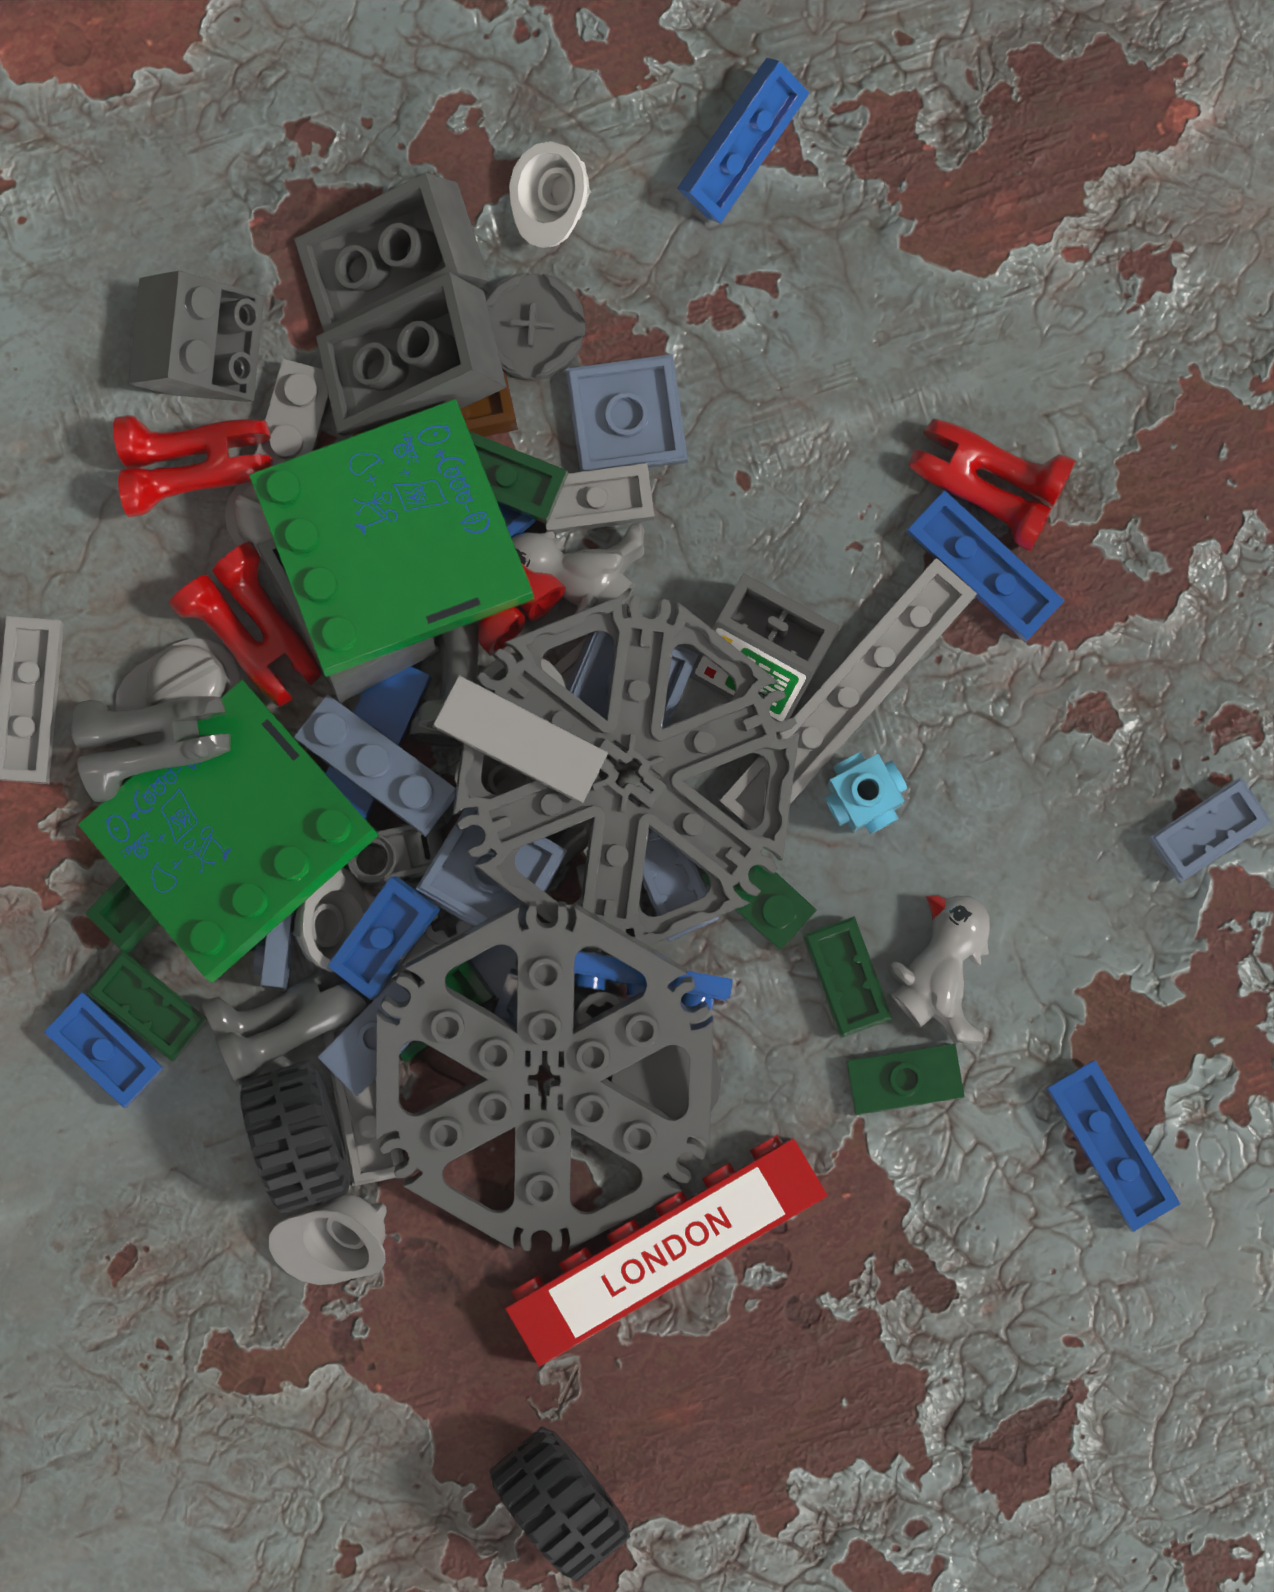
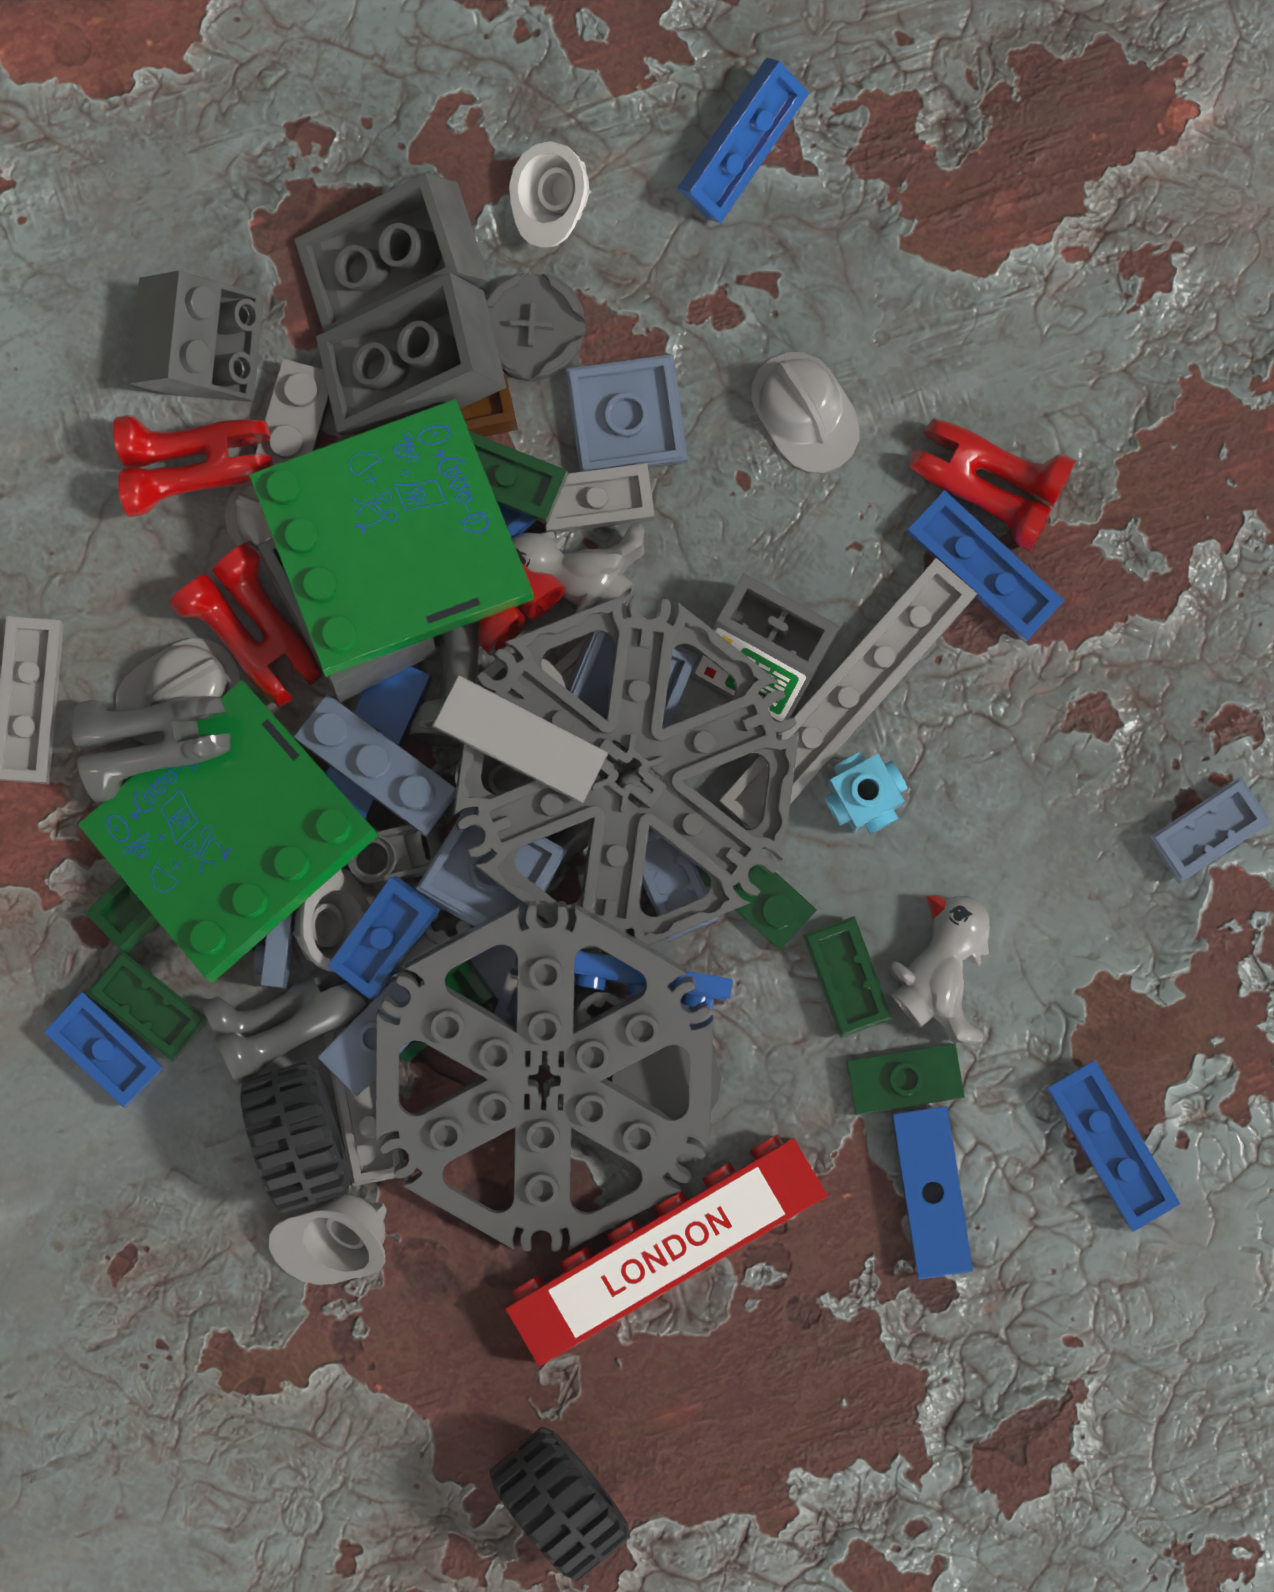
none -> light grey piece [751,352,860,473]
none -> blue tile [892,1106,973,1280]

